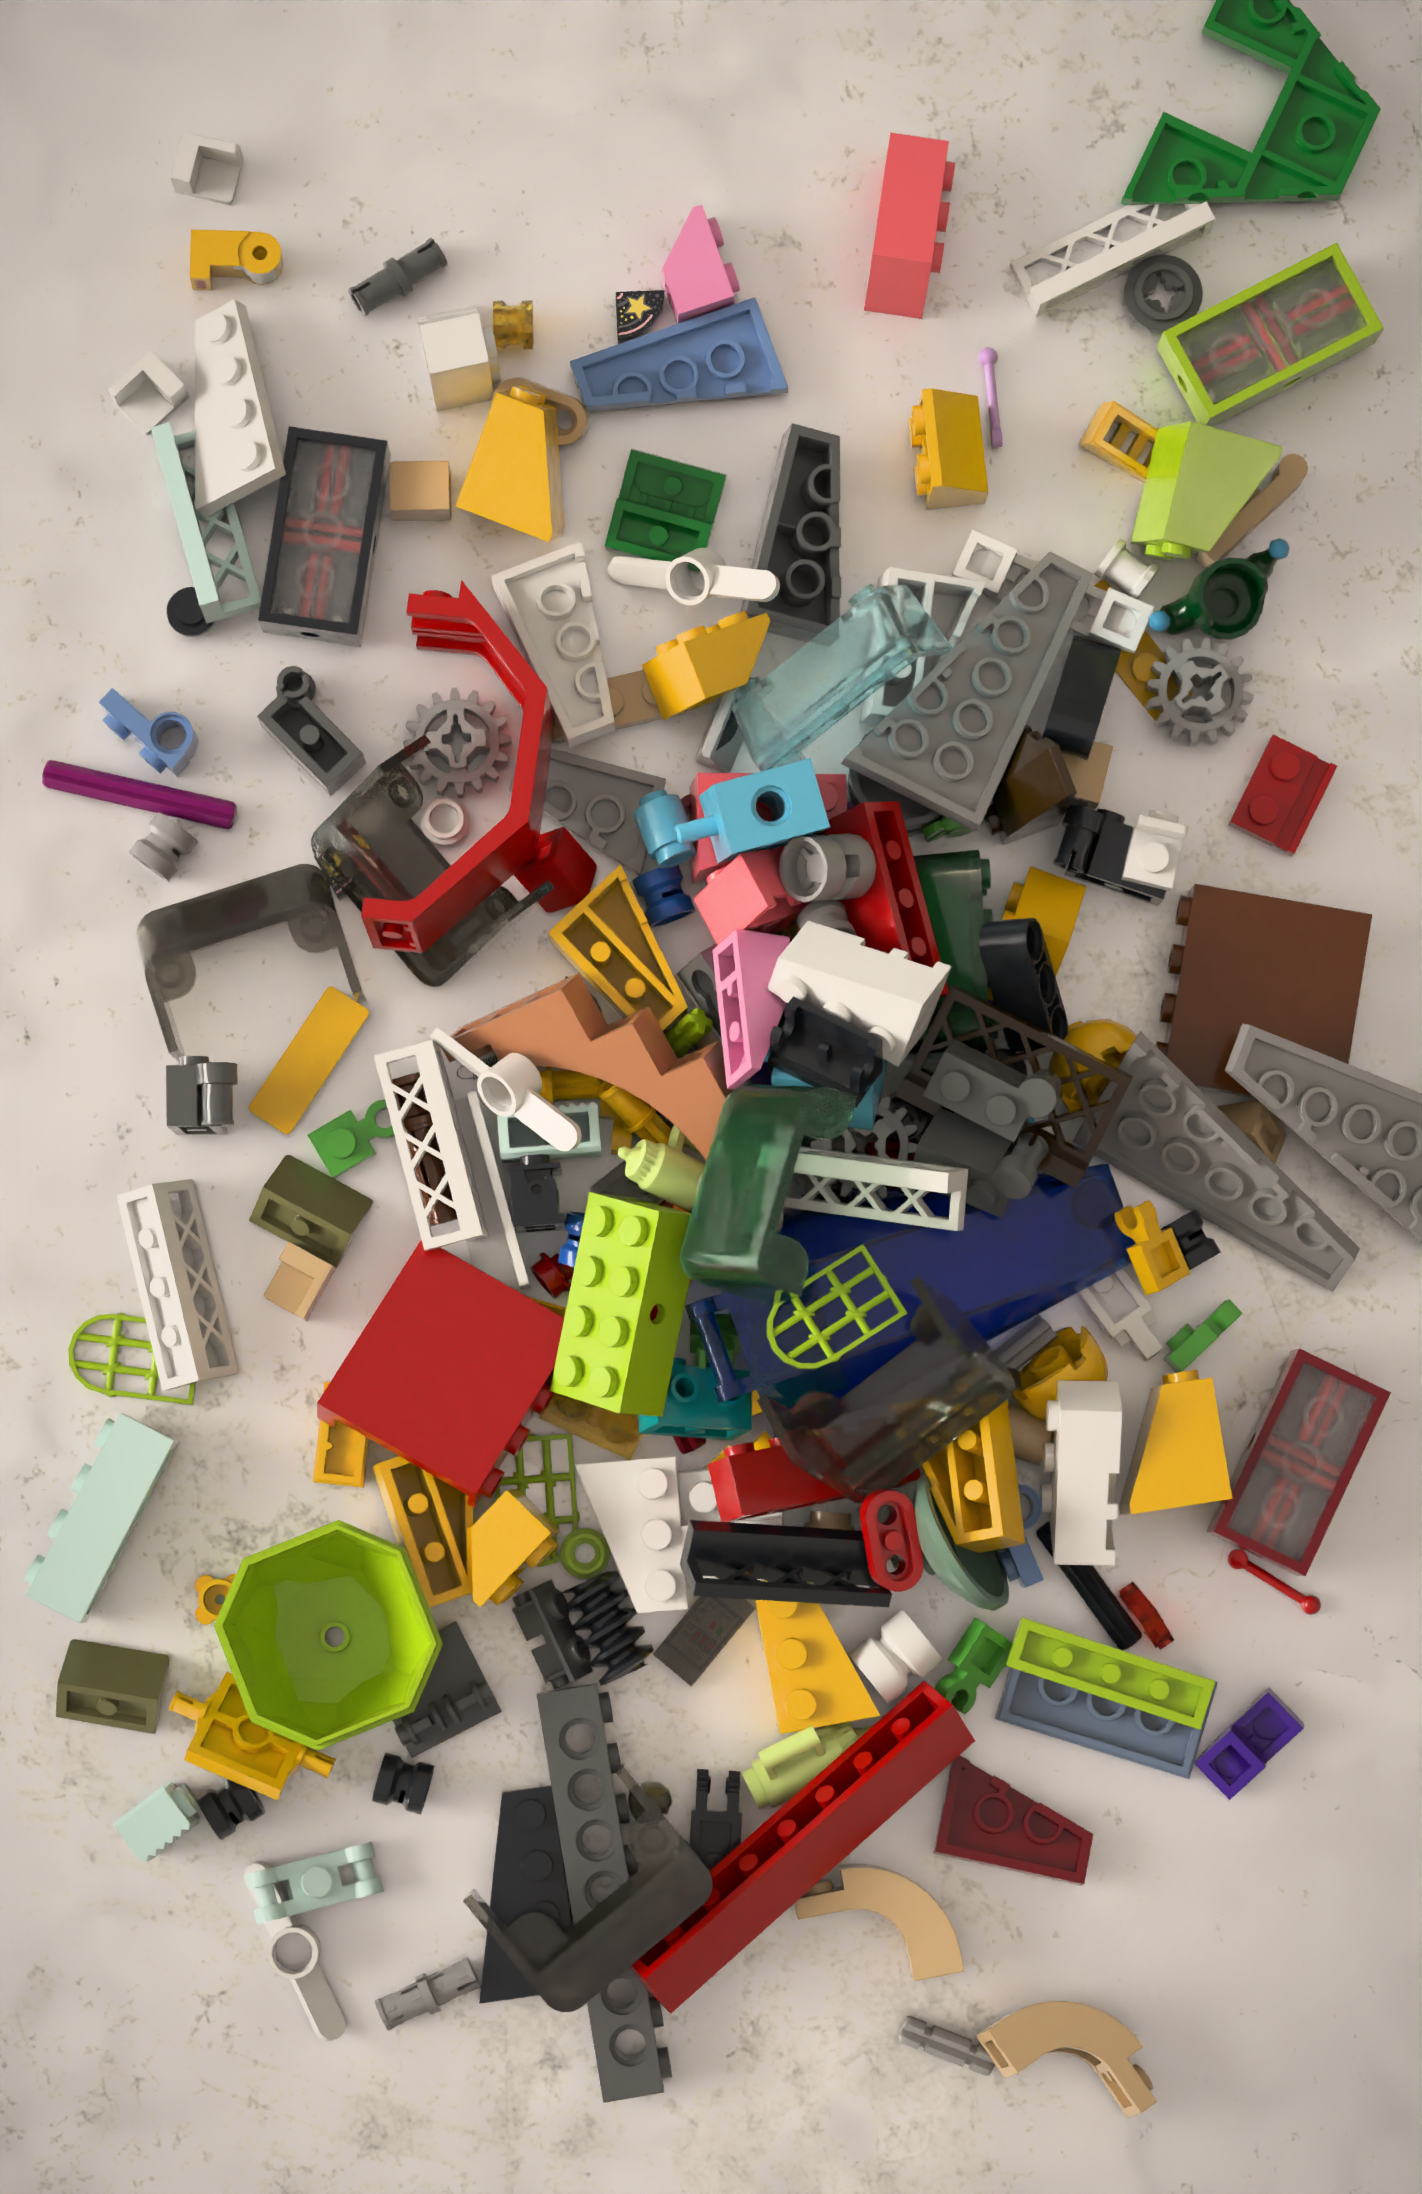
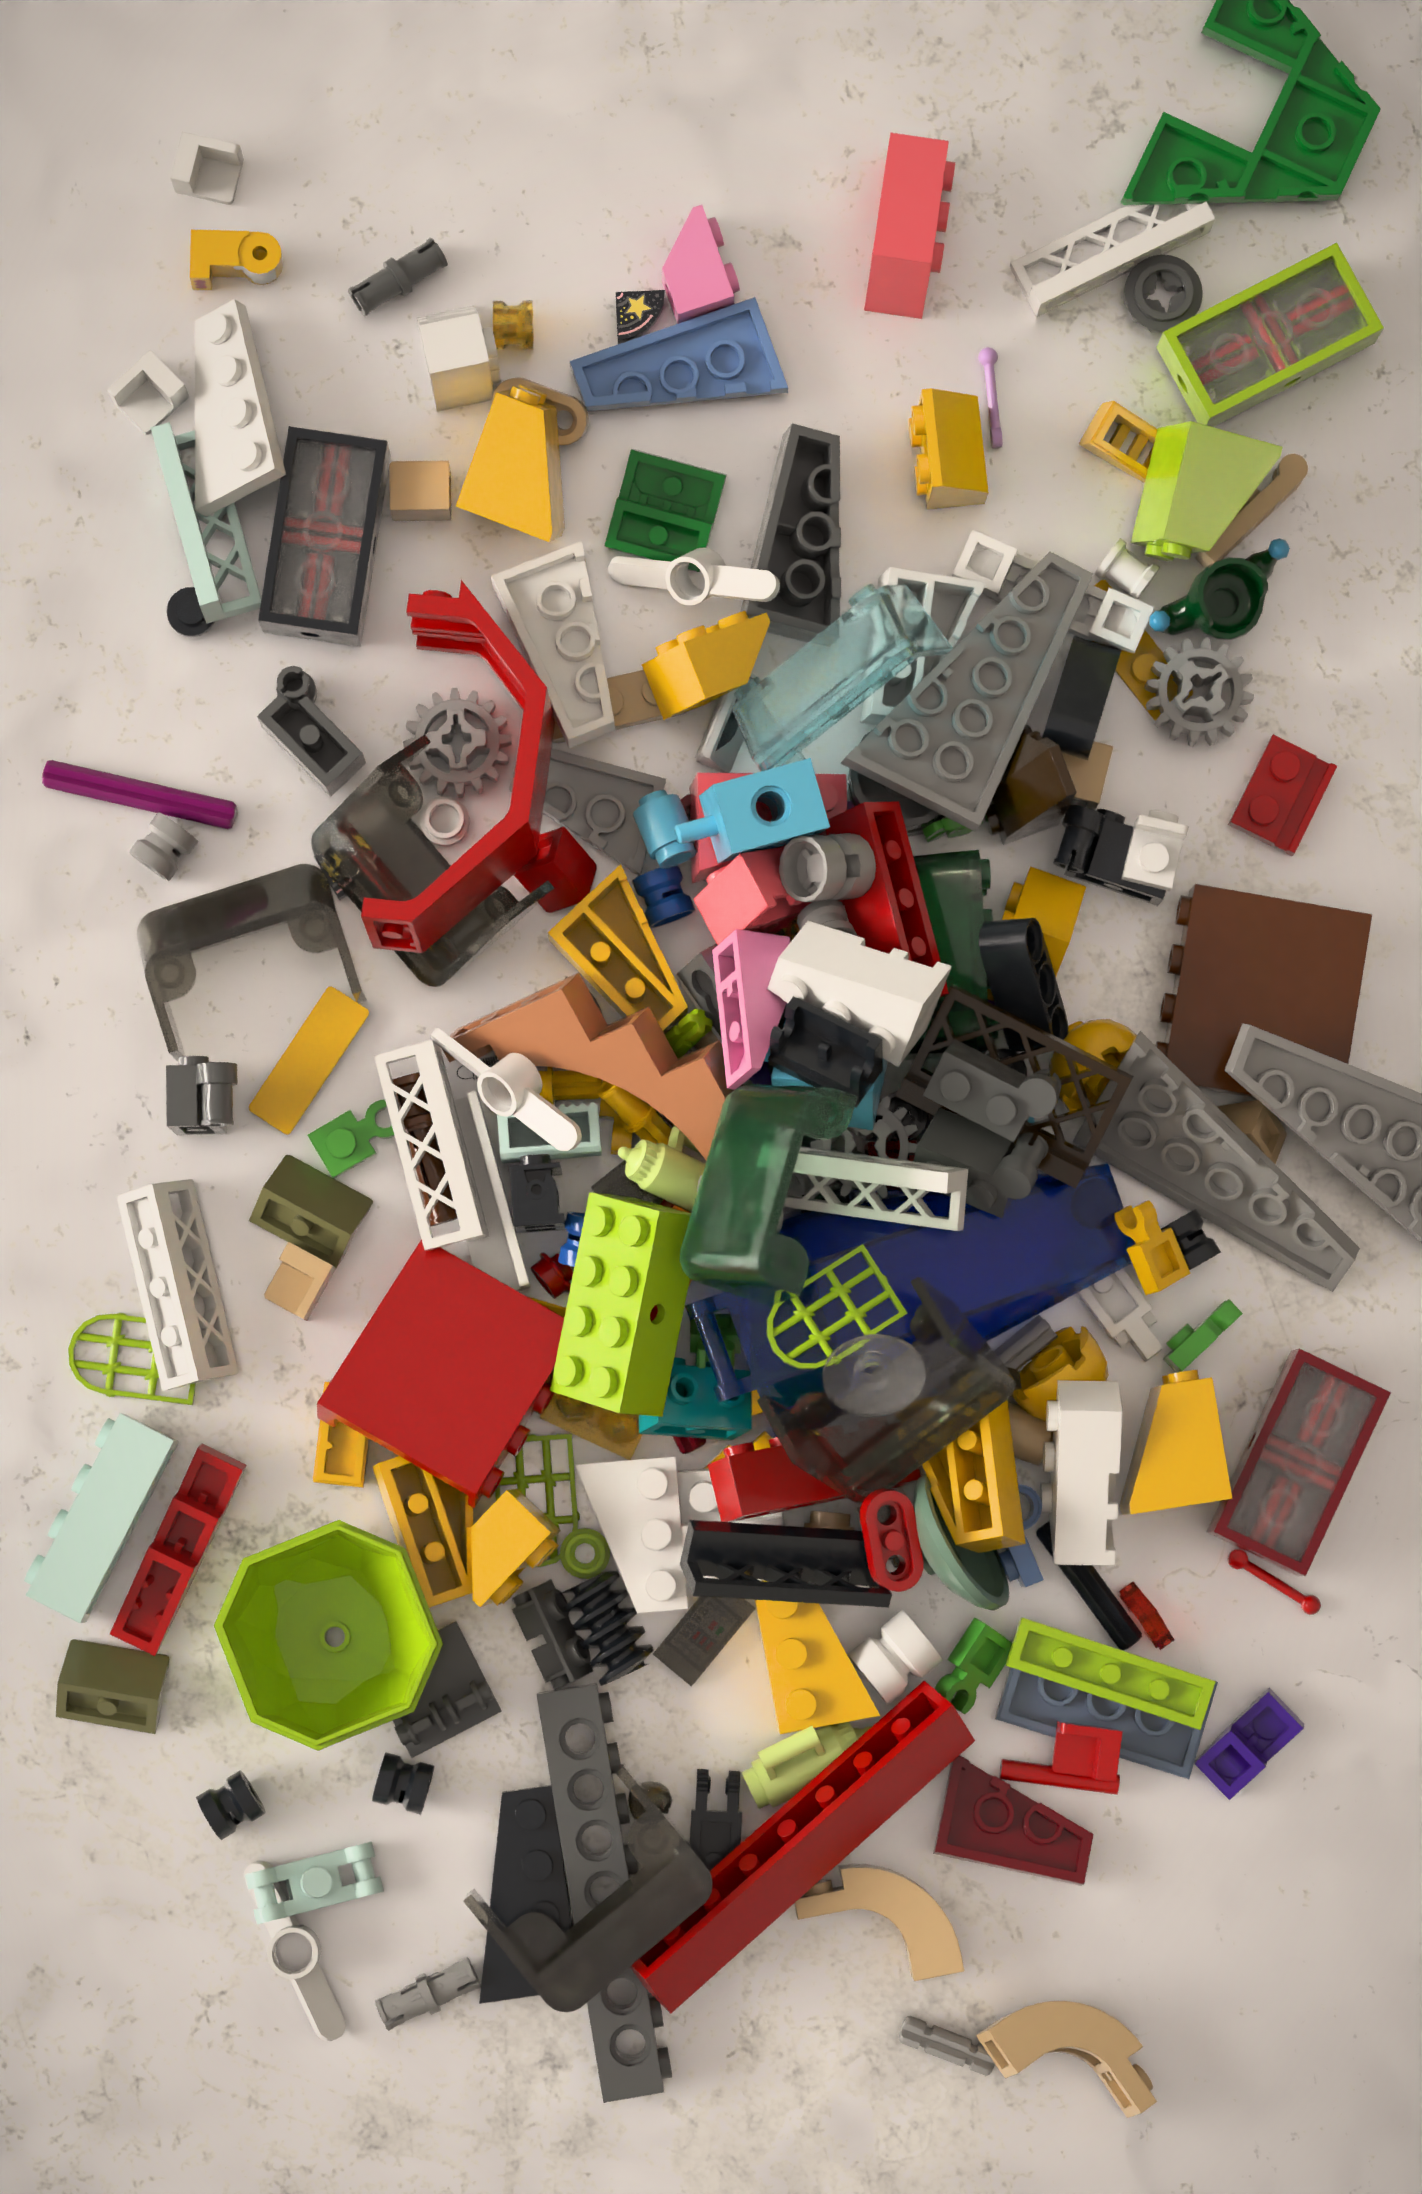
medium blue plate [99,688,198,777] -> none
light aqua brick [113,1781,201,1862] -> none
yellow plate [169,1671,336,1801] -> none
yellow plate [195,1574,236,1625] -> none
none -> red slope [109,1443,247,1656]
none -> clear dish [823,1334,926,1417]
none -> red piece [999,1759,1120,1795]
none -> red panel [1052,1721,1123,1782]

